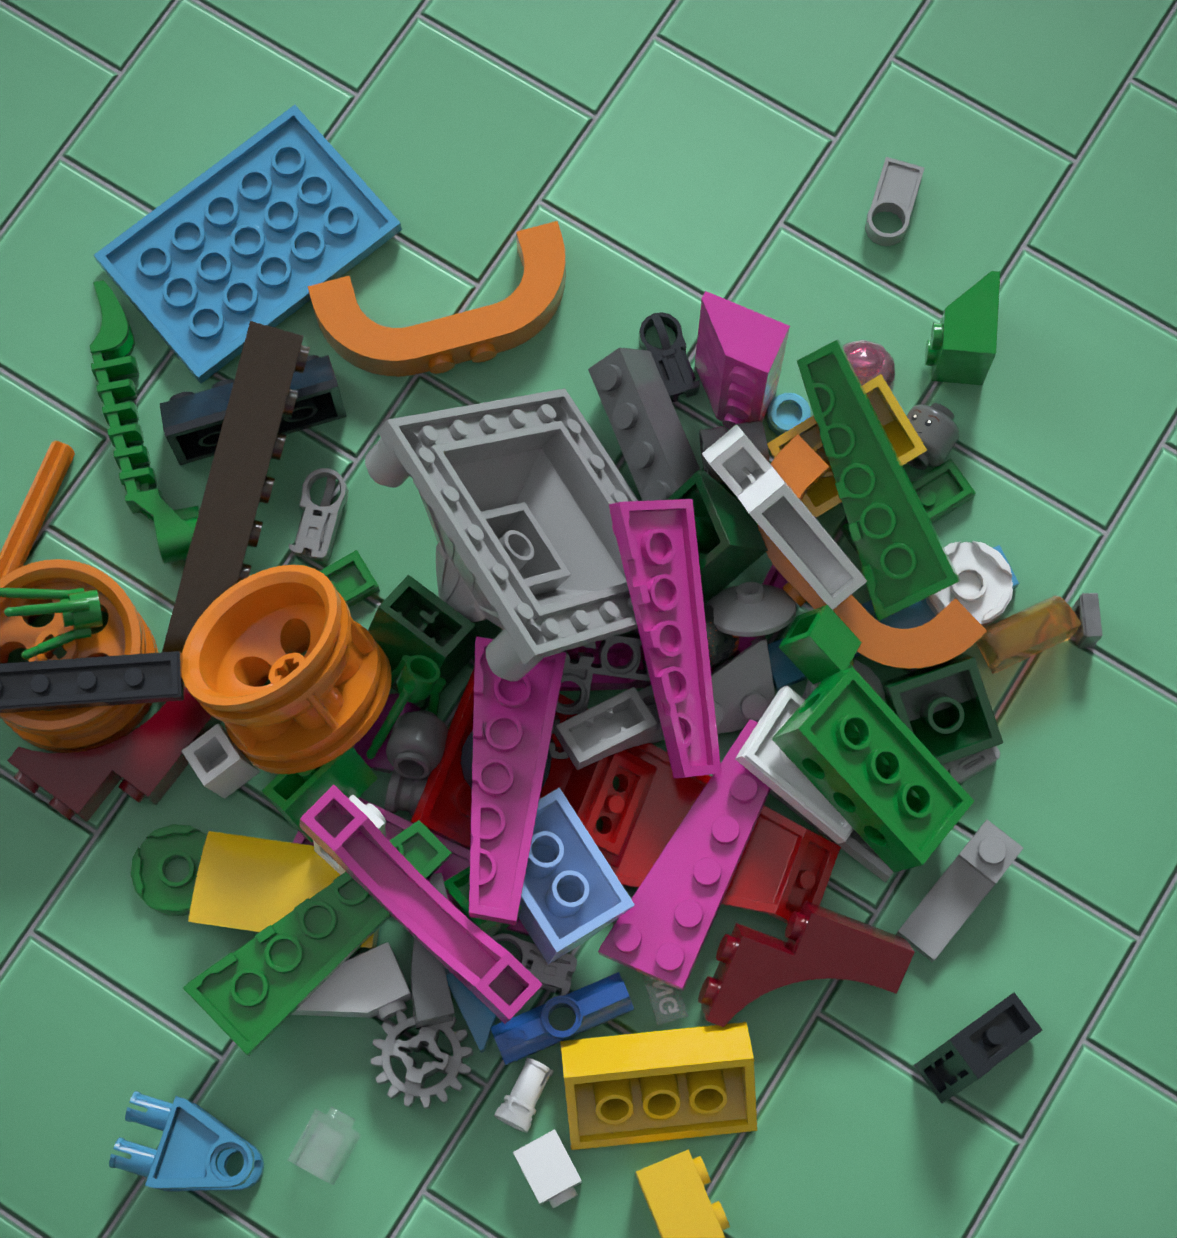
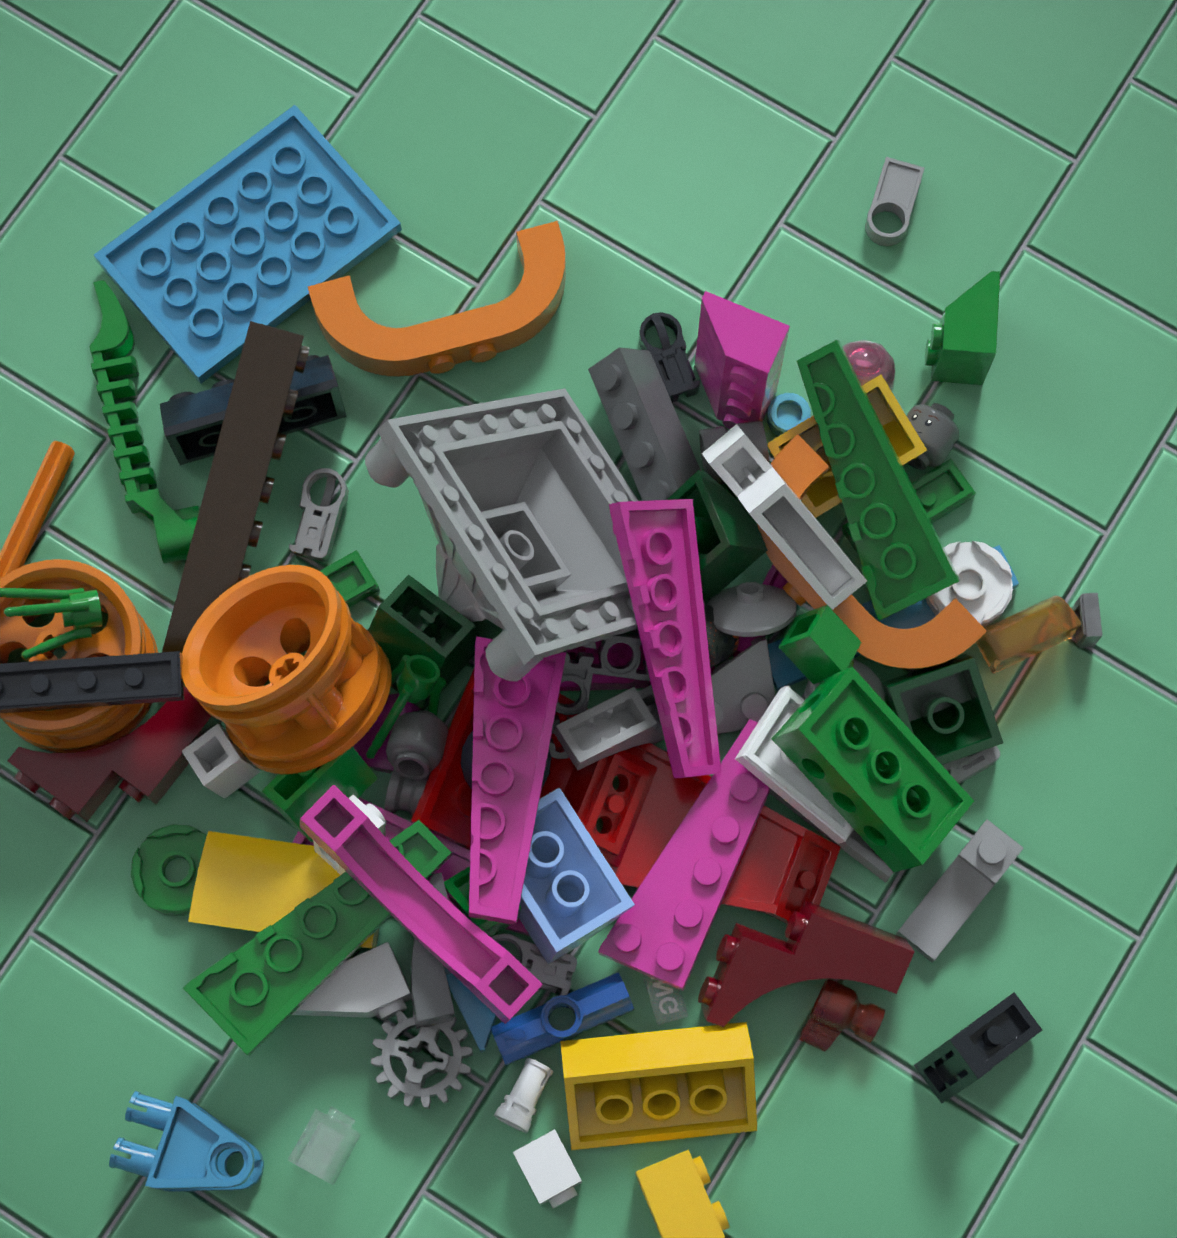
none -> clear red piece [799,979,886,1052]

